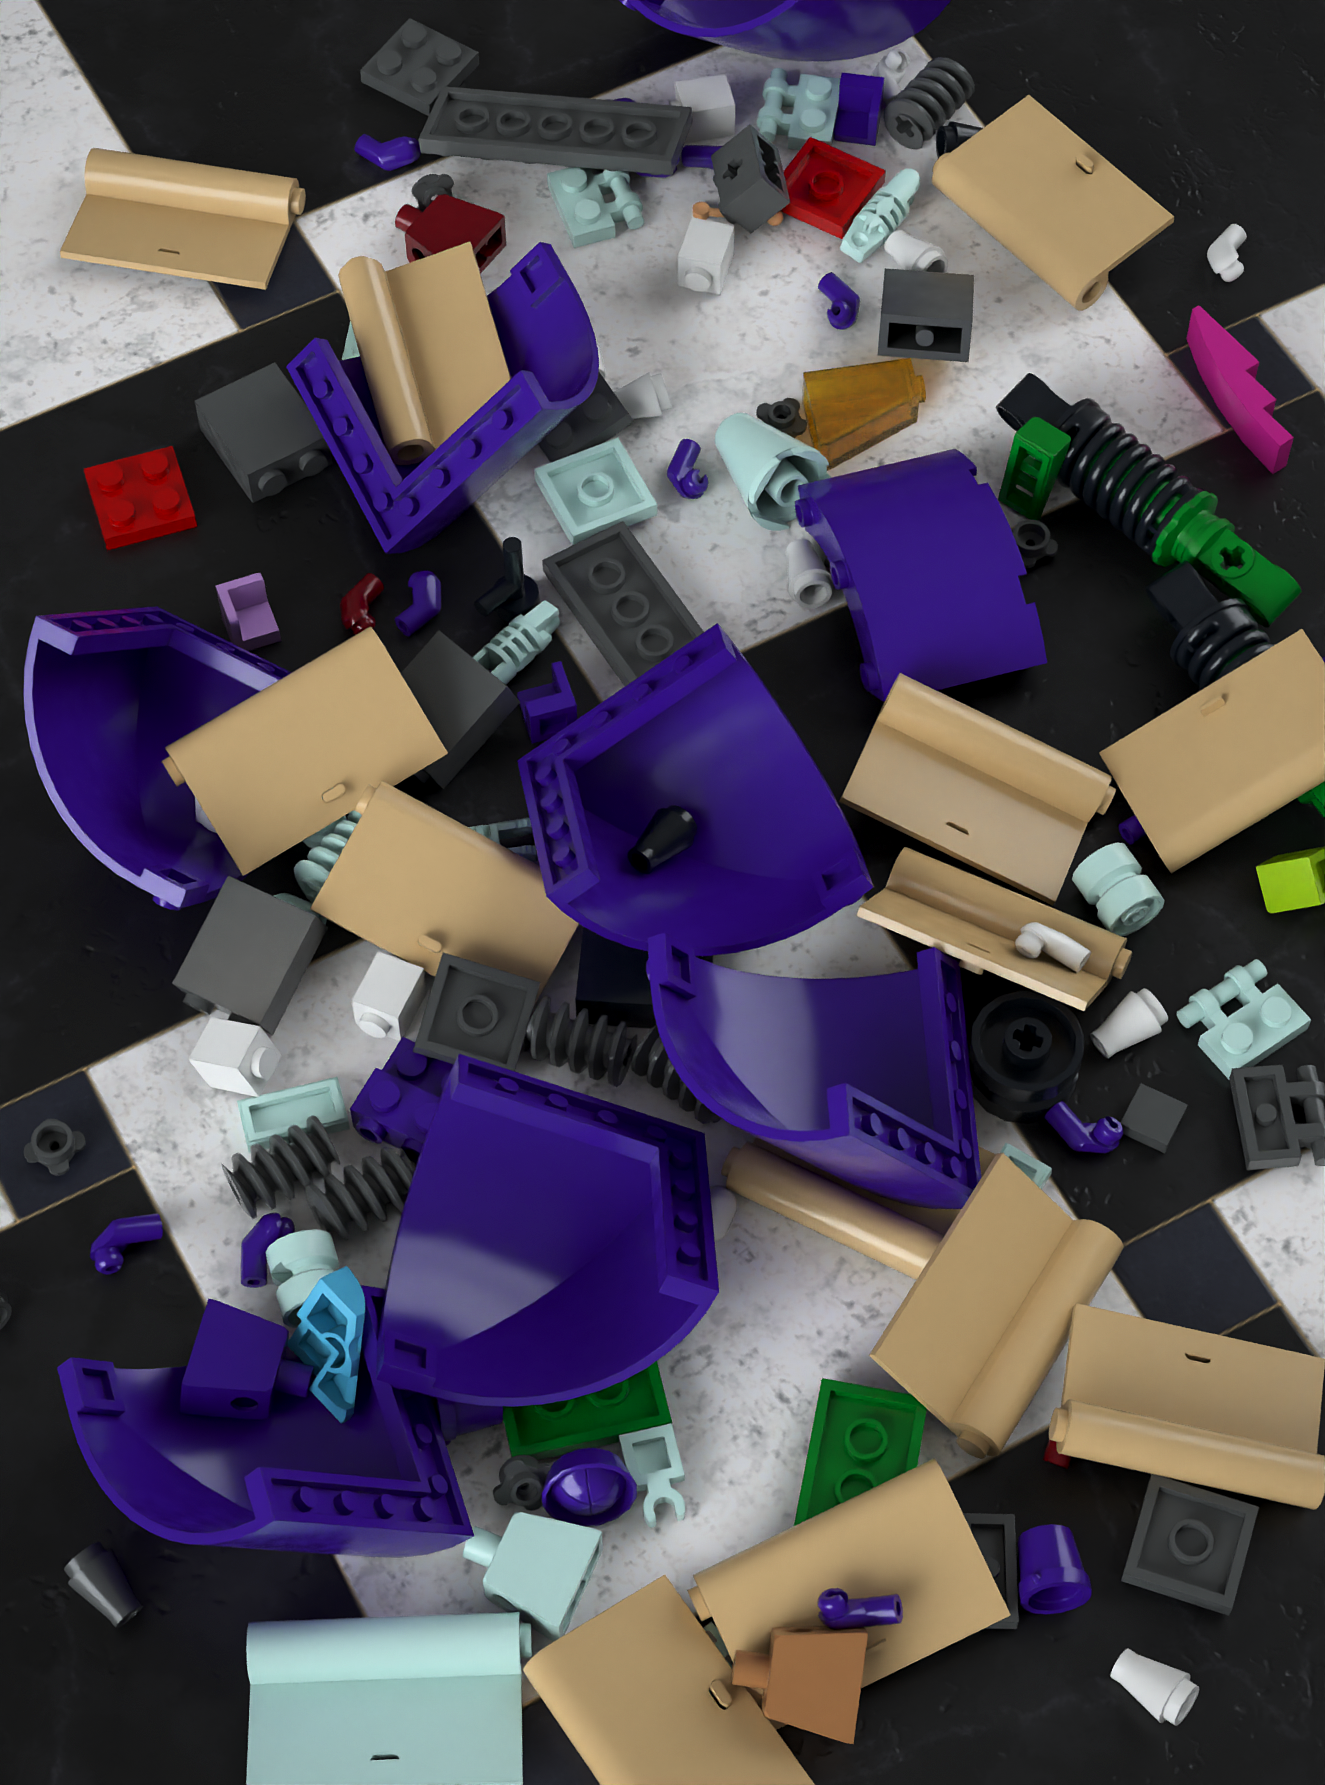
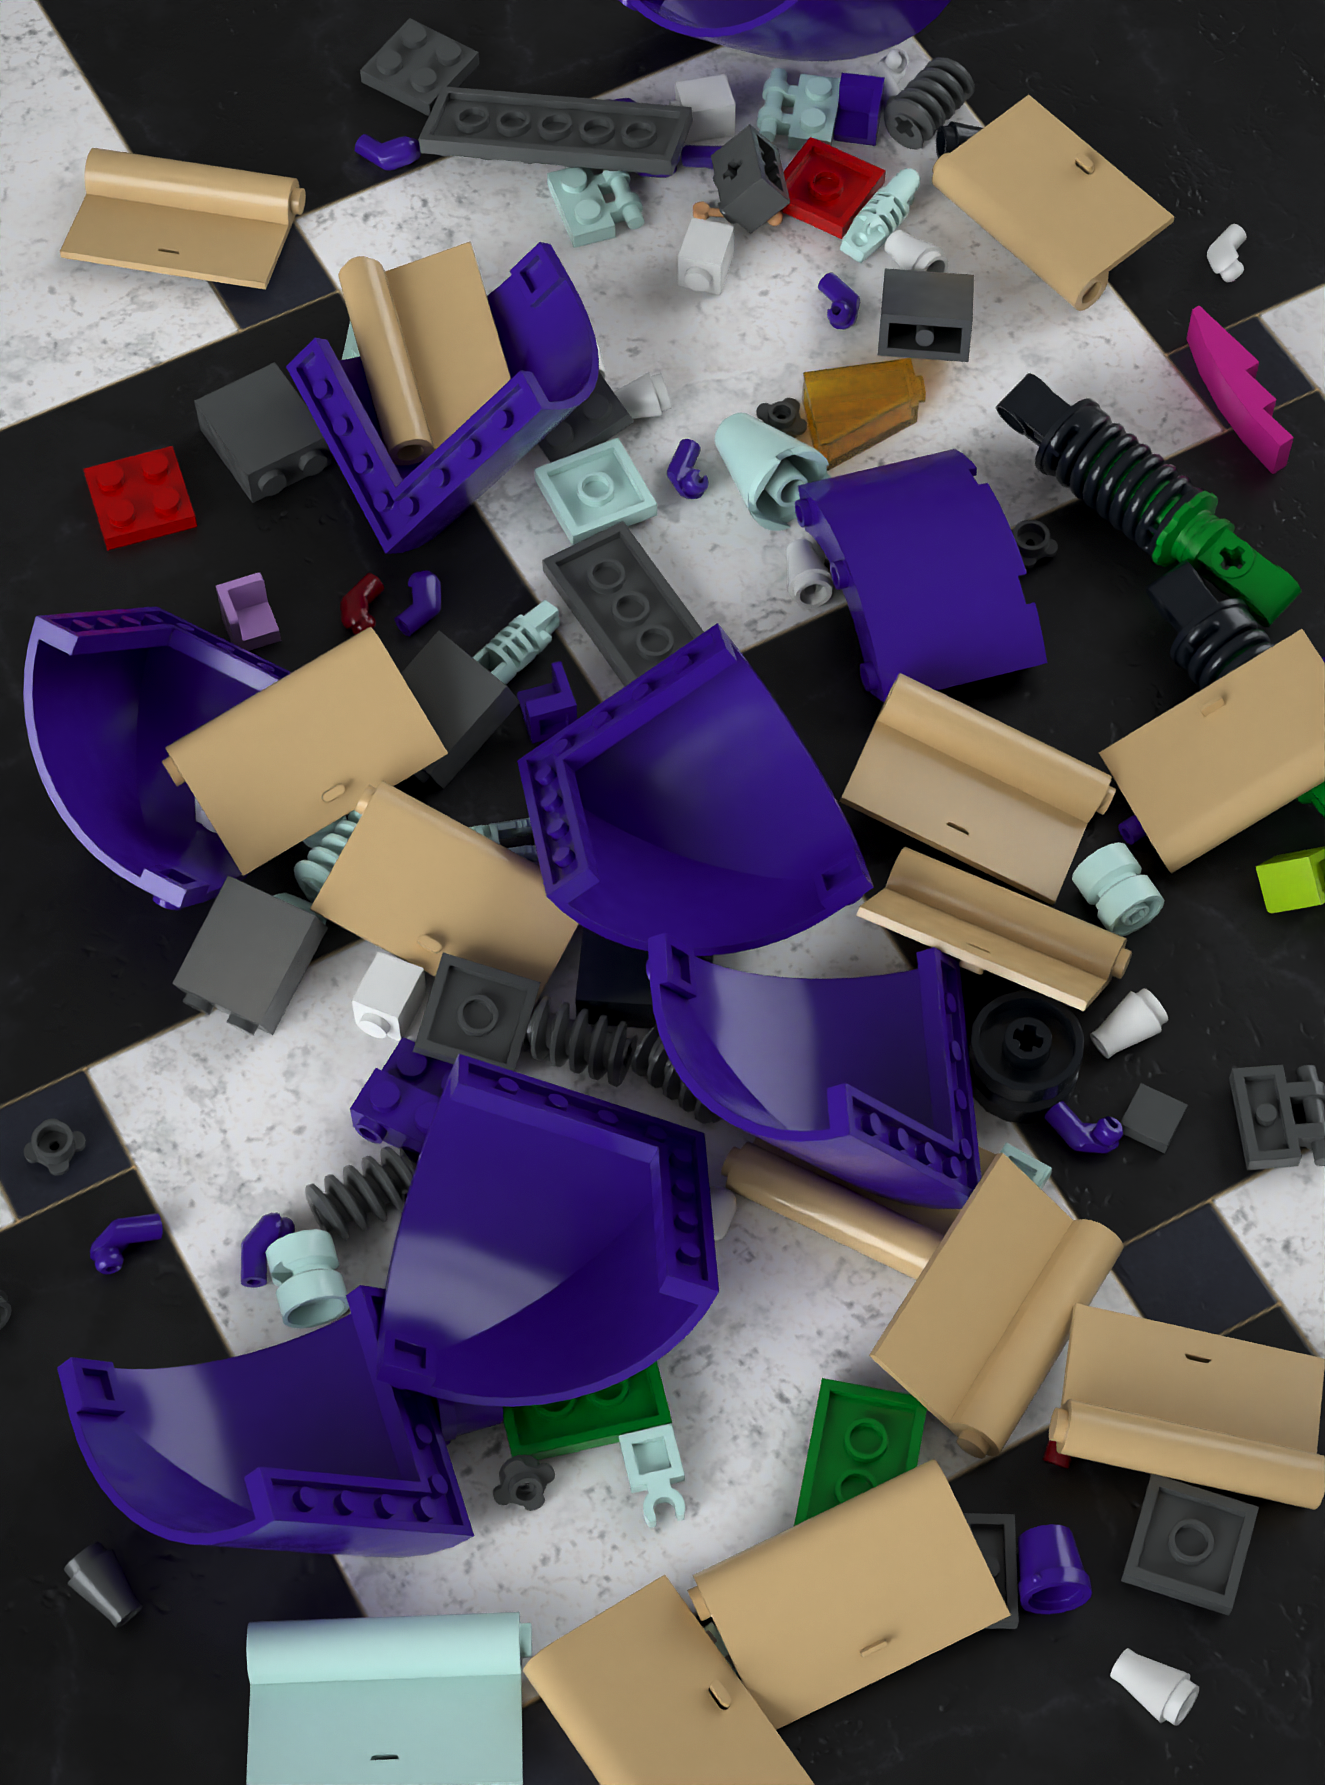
dark purple torso [180,1298,315,1420] -> none
white brick [188,1017,282,1097] -> none
dark grey piece [222,1115,340,1219] -> none
light aqua tile [237,1077,350,1153] -> none
medium azure slope [288,1266,365,1424] -> none
dark red torso [395,194,506,274] -> none
dark grey plate [411,174,454,211] -> none
light aqua torso [463,1512,603,1642] -> none
black piece [474,537,540,623] -> none
dark purple hat [542,1448,637,1527] -> none
black cone [627,805,697,874] -> none
medium nougat torso [731,1626,868,1744] -> none
dark purple arm [817,1588,903,1630] -> none
green slope [998,417,1071,521] -> none
white arm [1015,922,1091,973] -> none
light aqua plate [1177,959,1311,1080] -> none

